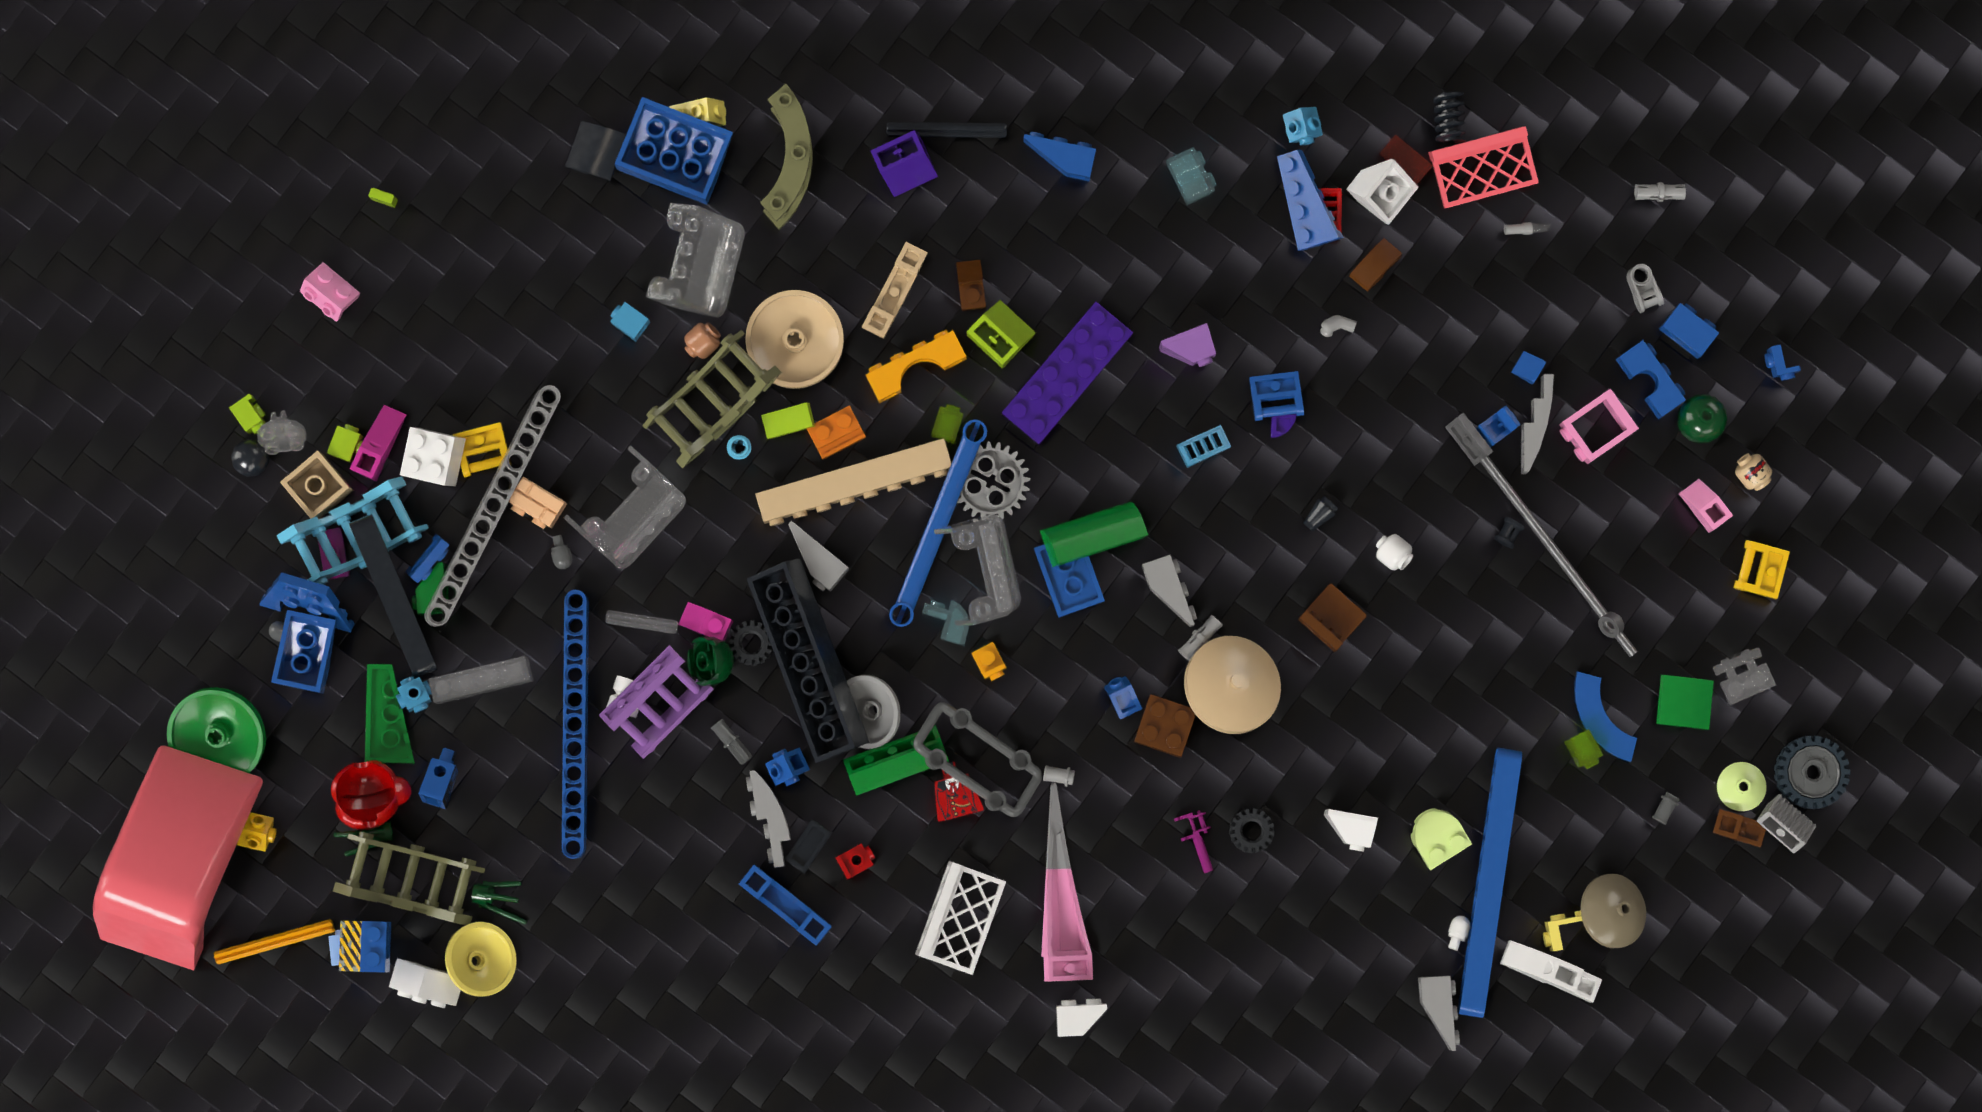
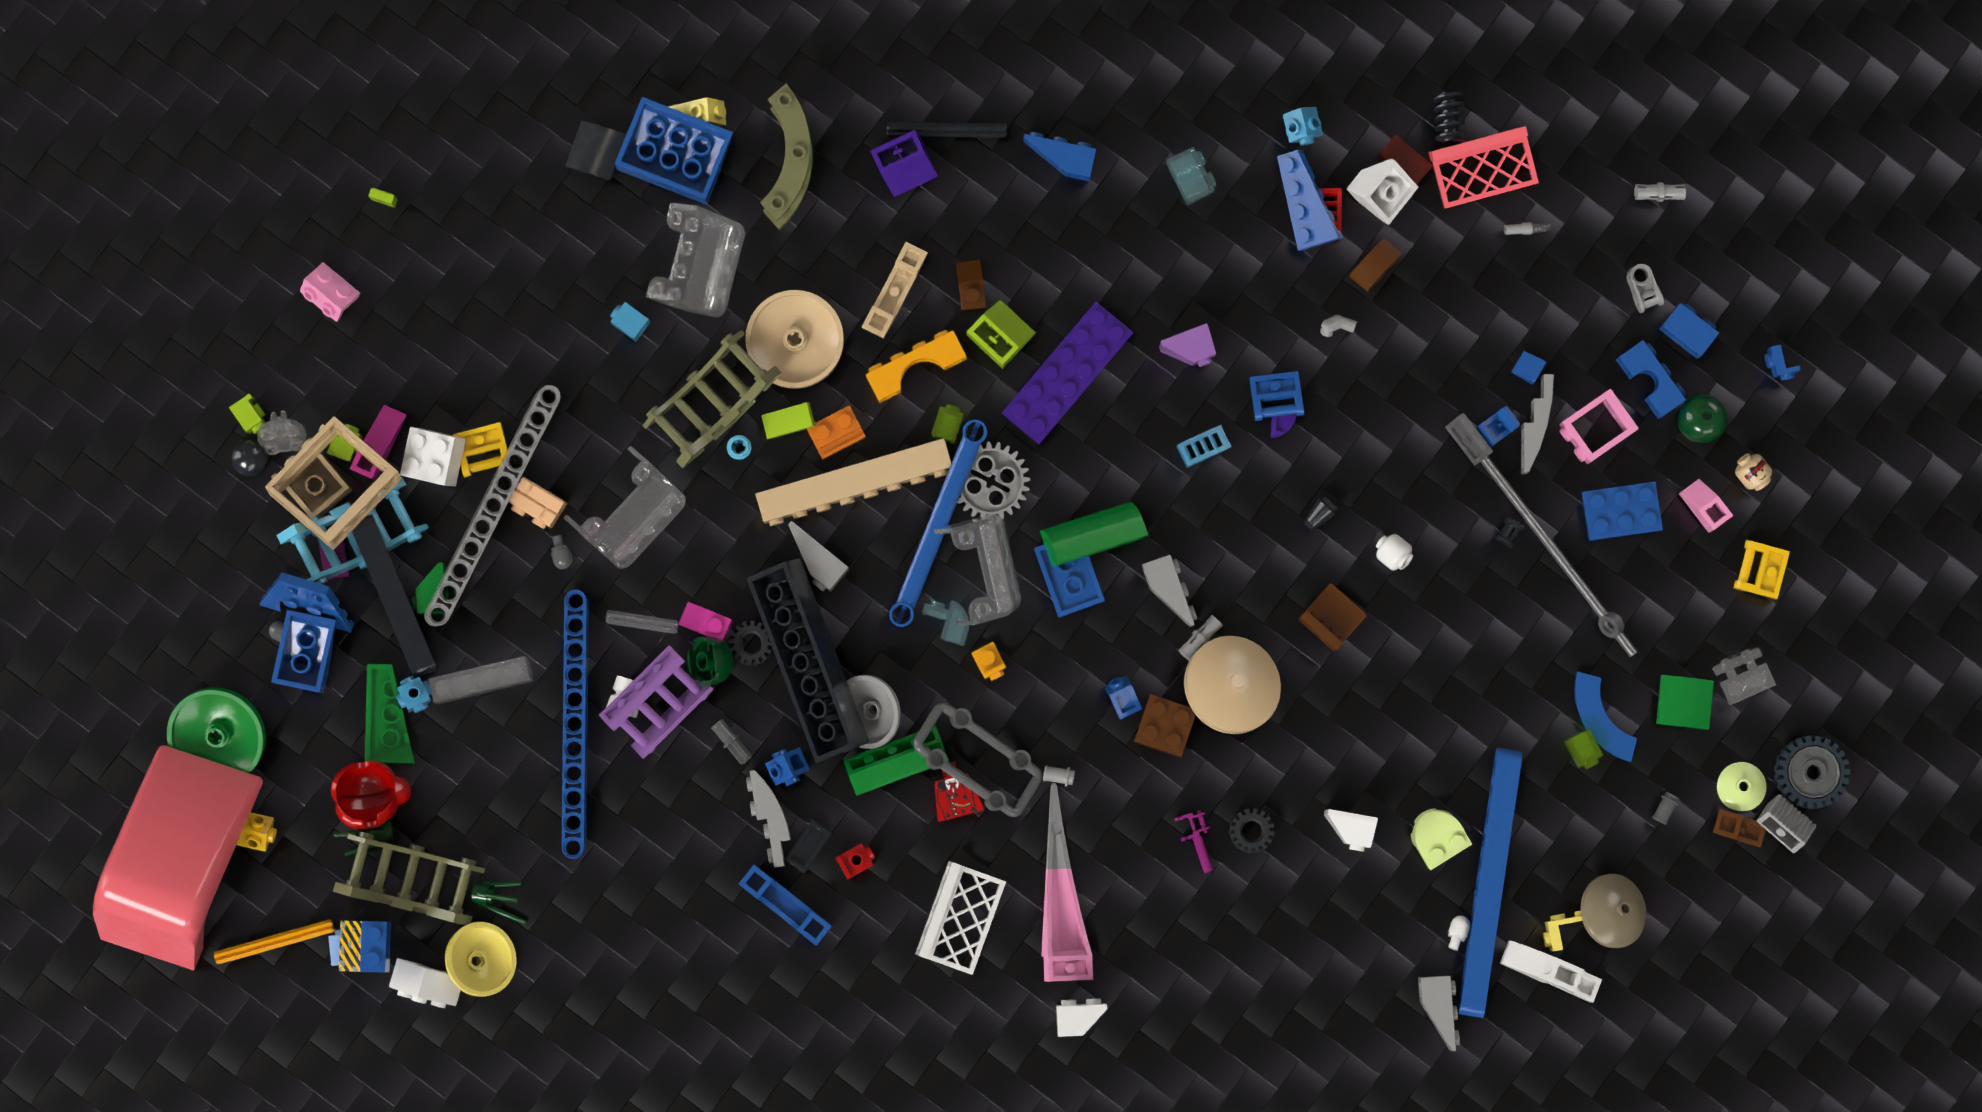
blue plate [405,534,449,583] -> none
blue torso [418,748,458,809] -> none
nougat head [684,322,721,359] -> none
none -> tan window [265,417,402,550]
none -> blue plate [1581,482,1663,541]

